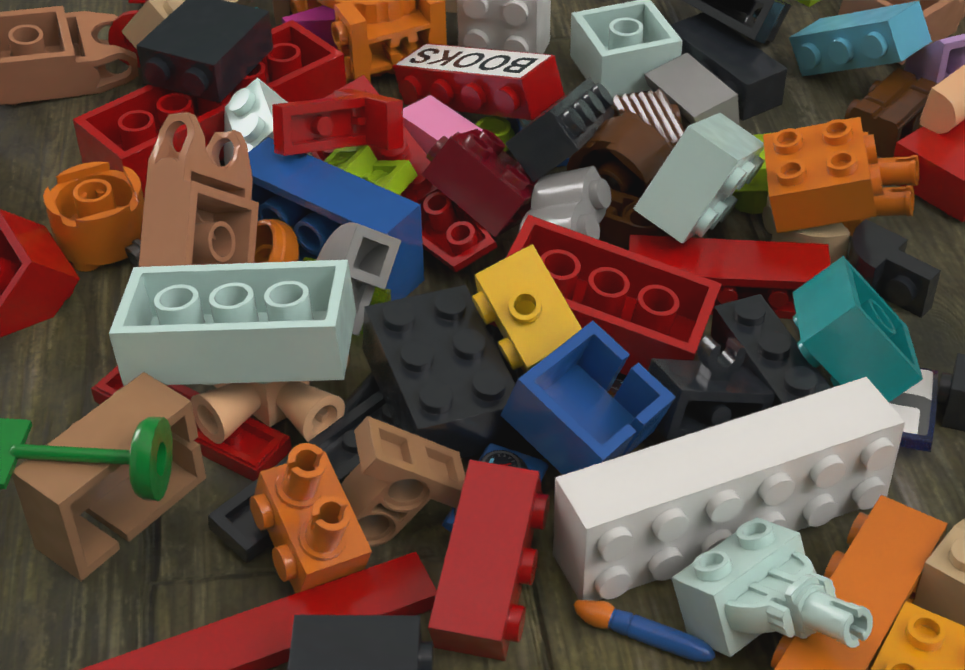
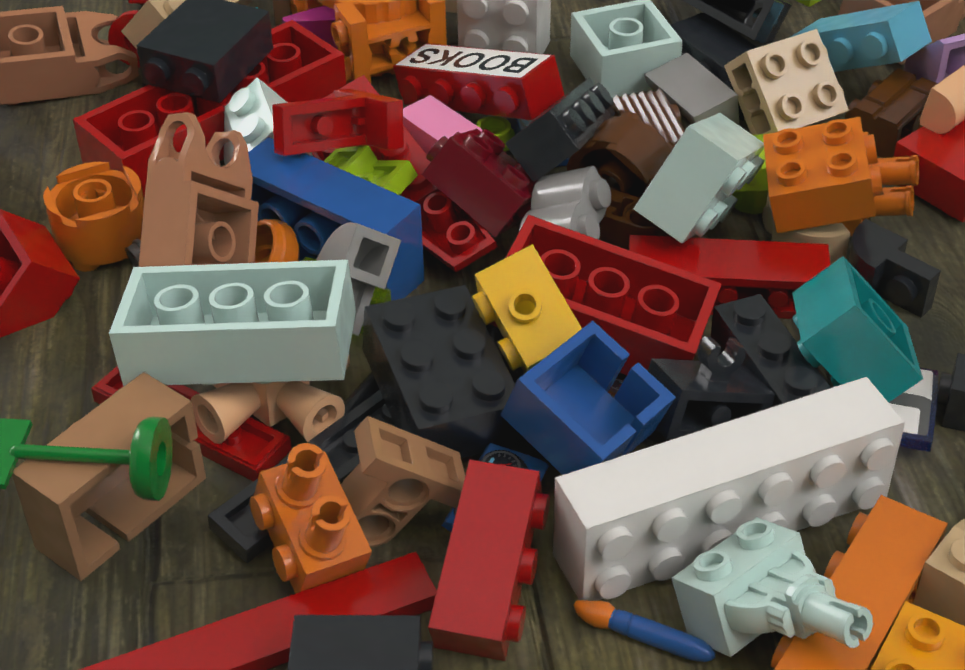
none -> tan brick [724,29,849,135]

